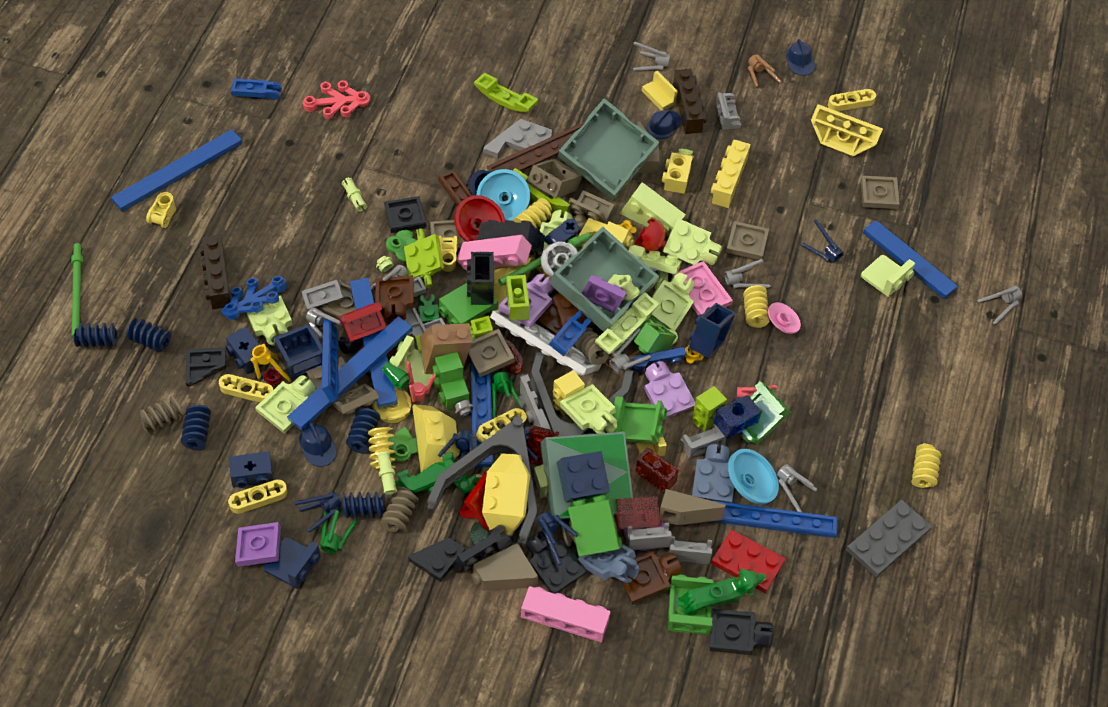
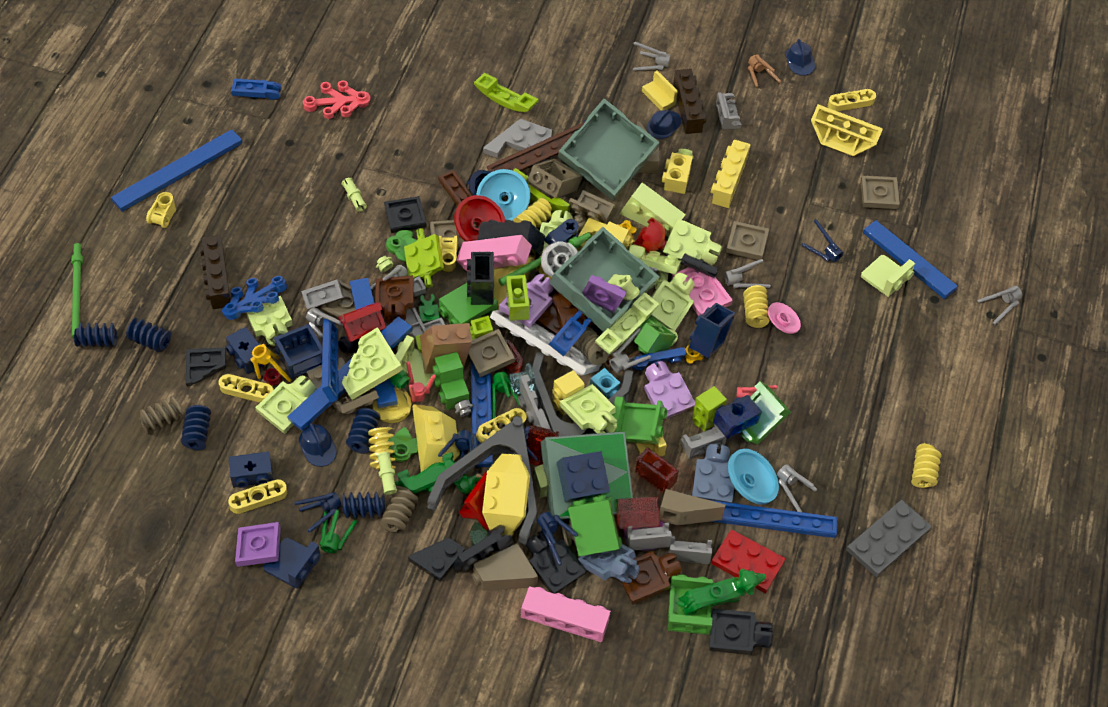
none -> yellowish green plate [342,327,403,400]
none -> clear light blue panel [509,363,535,394]
none -> medium azure brick [590,368,620,399]
none -> black pin [680,253,719,279]

